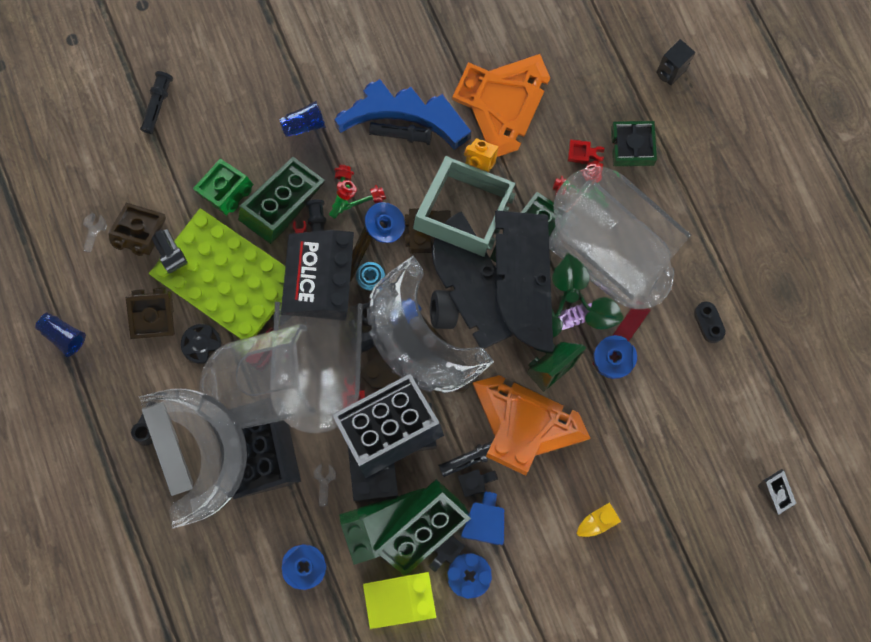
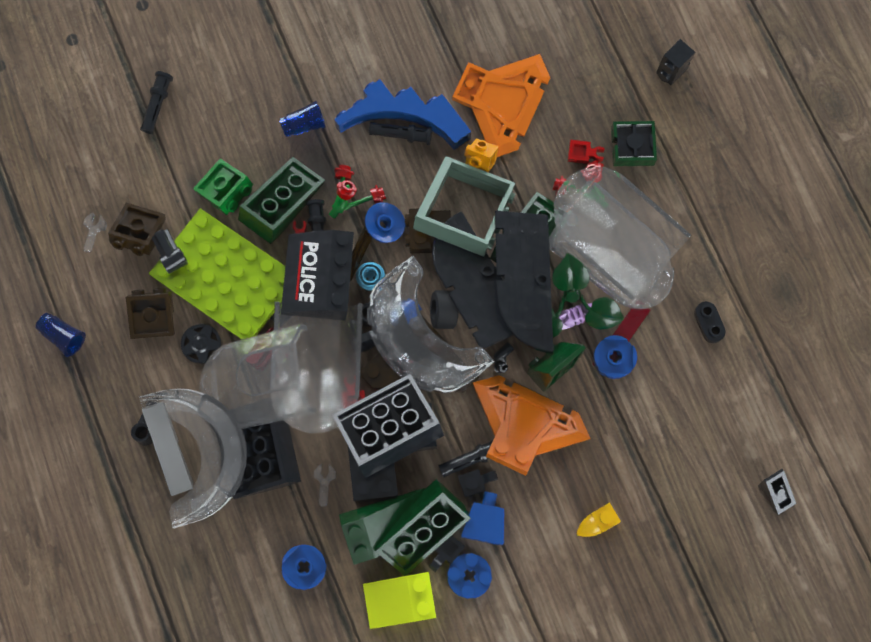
none -> black arm [493,342,514,373]

